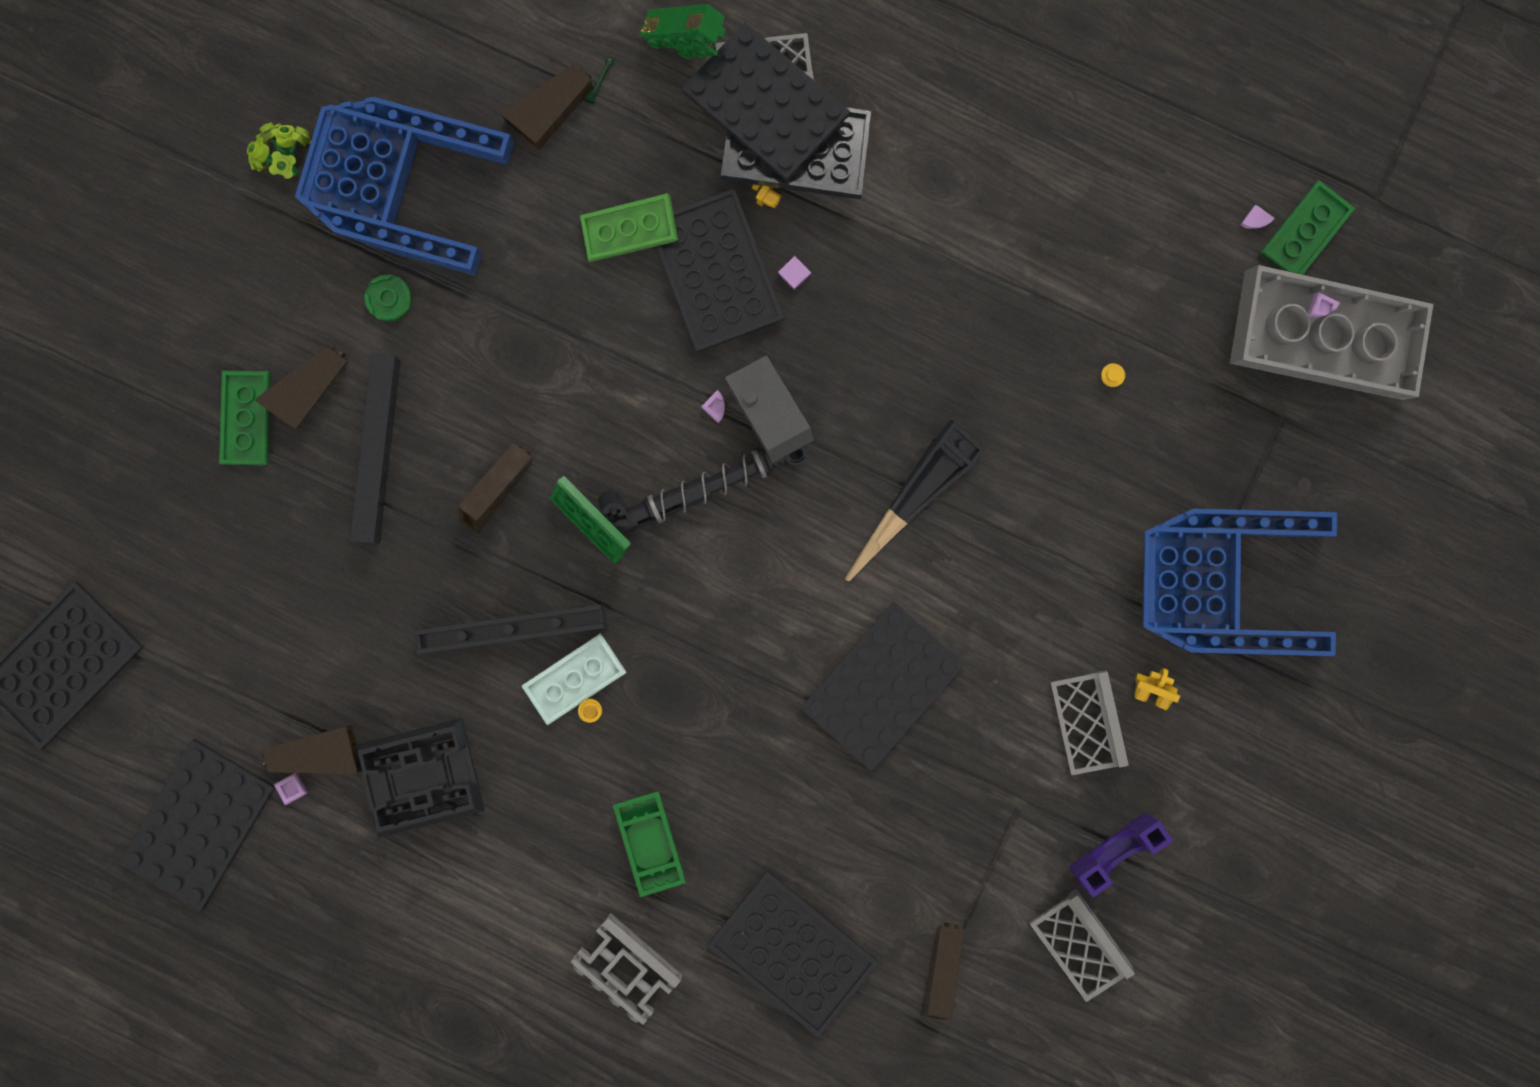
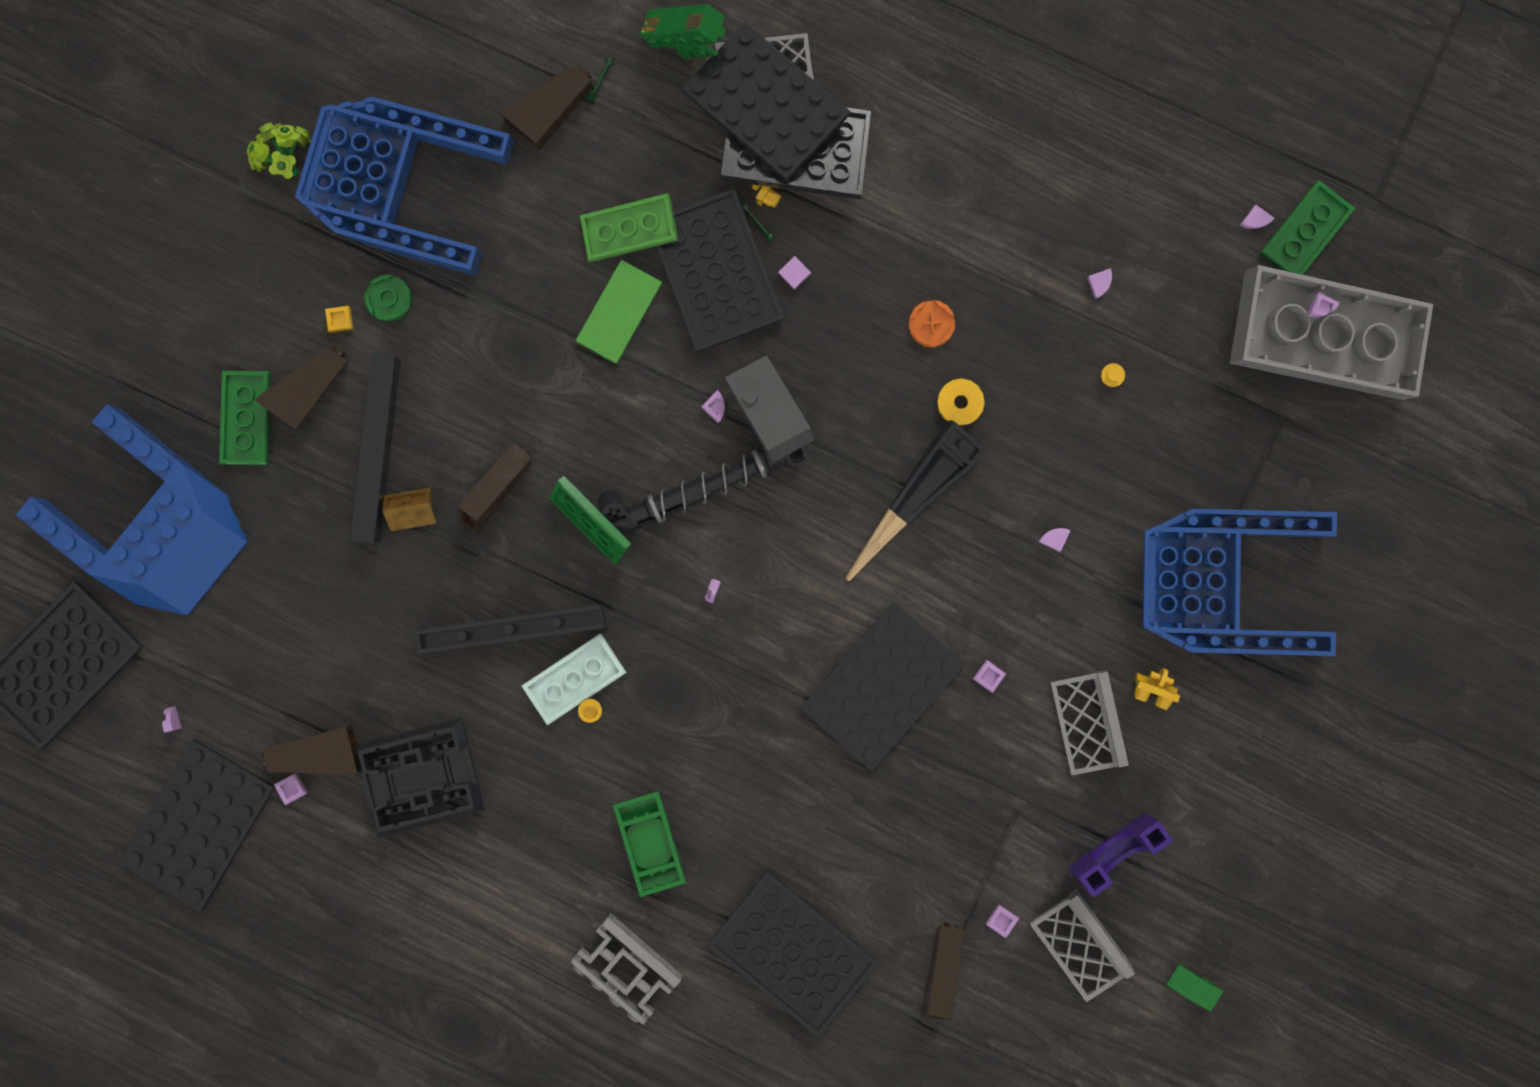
none -> blue wedge [16,404,248,615]
none -> lavender tile [162,706,182,733]
none -> yellow tile [325,306,354,333]
none -> pearl gold panel [382,488,437,531]
none -> bright green tile [576,260,663,364]
none -> lavender tile [705,579,721,604]
none -> dark green hinge [741,202,775,242]
none -> orange tile [908,300,955,348]
none -> yellow tile [937,379,985,426]
none -> lavender tile [972,660,1006,693]
none -> lavender tile [985,904,1019,938]
none -> lavender tile [1038,528,1071,552]
none -> lavender tile [1087,268,1112,299]
none -> green slope [1167,964,1224,1011]

